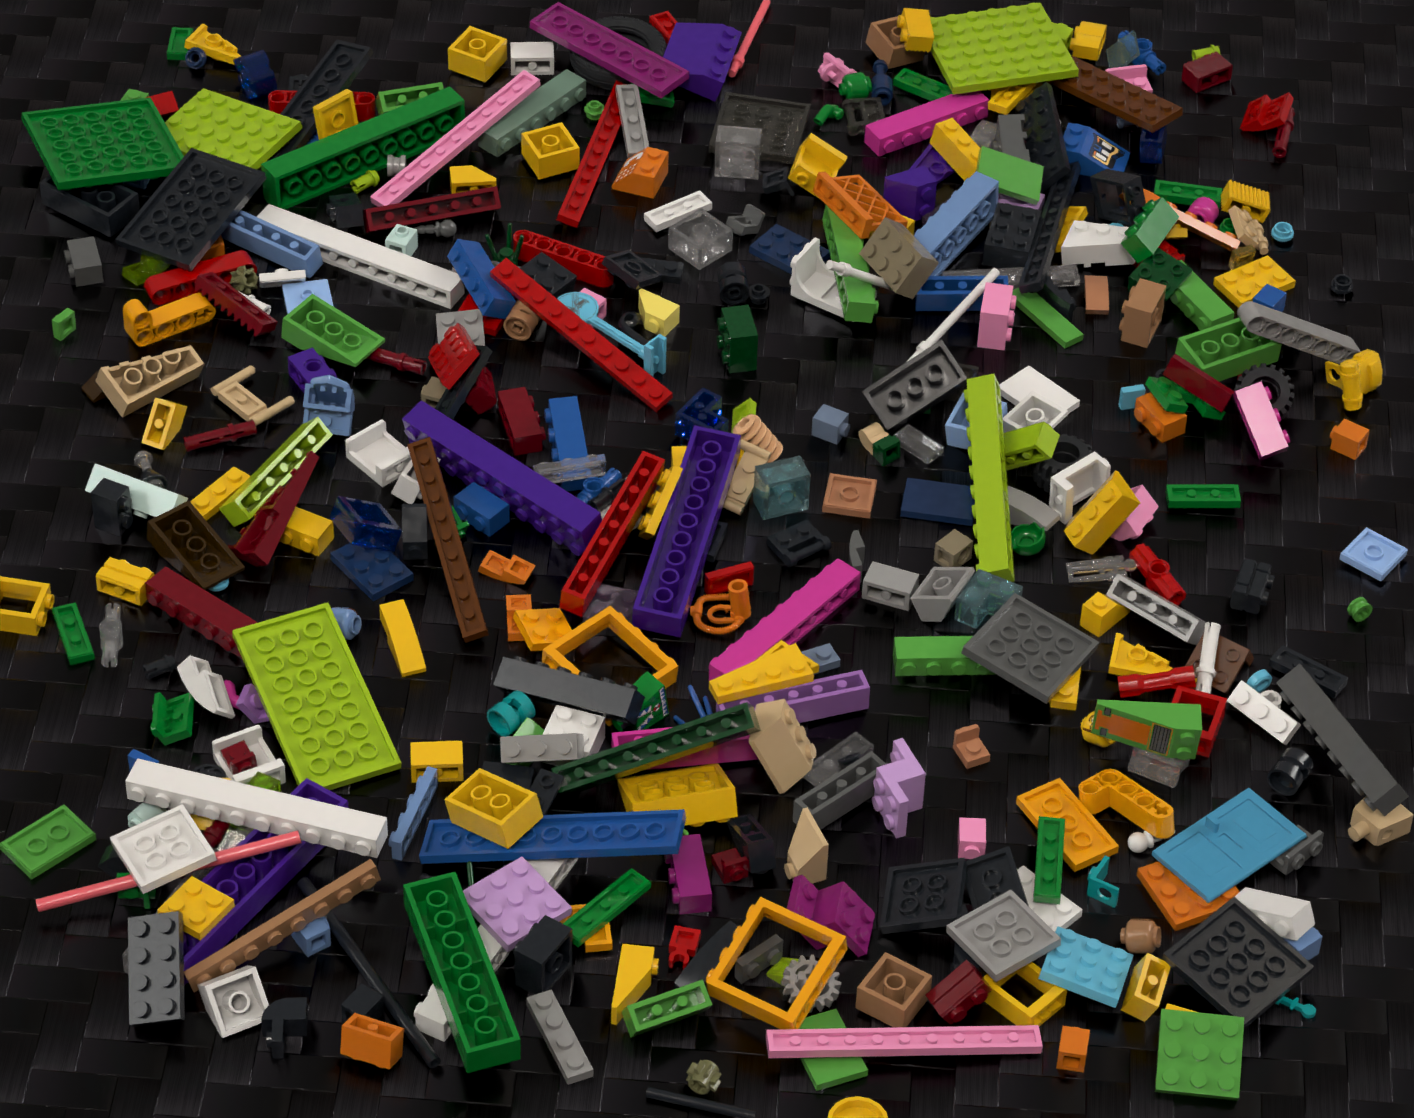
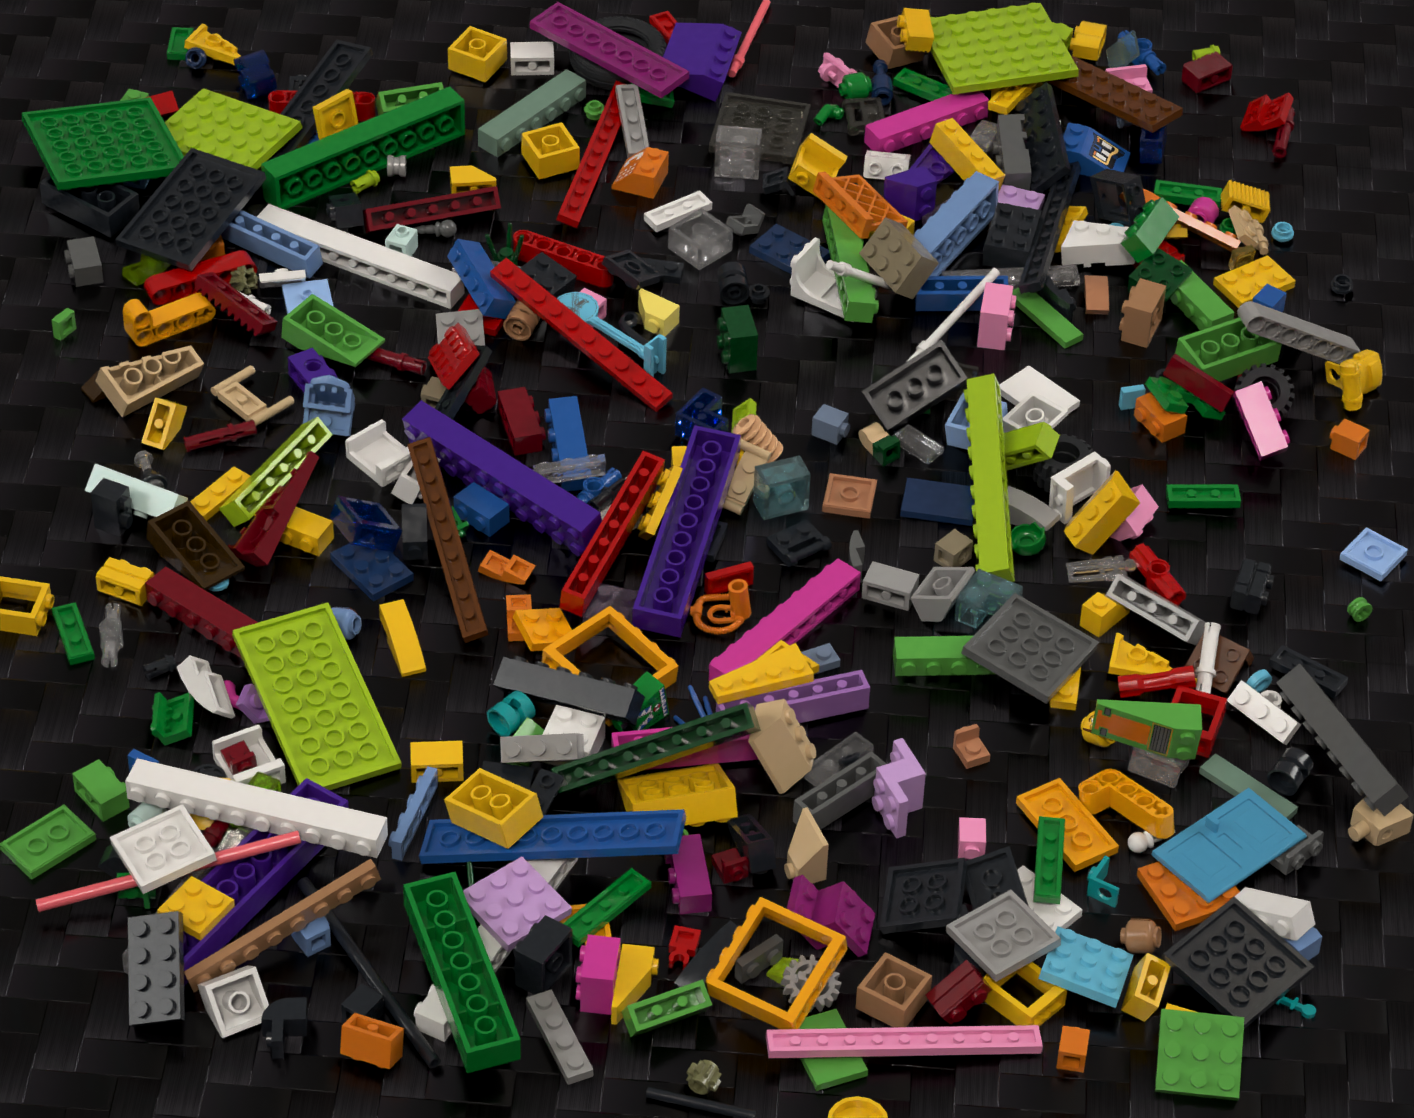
bright pink plate [370,70,541,207] -> none
bright green tile [976,146,1044,205] -> none
none -> bright green brick [72,759,130,822]
none -> dark pink brick [576,935,621,1015]
none -> white bracket [863,150,911,180]
none -> sand green tile [1199,754,1298,820]

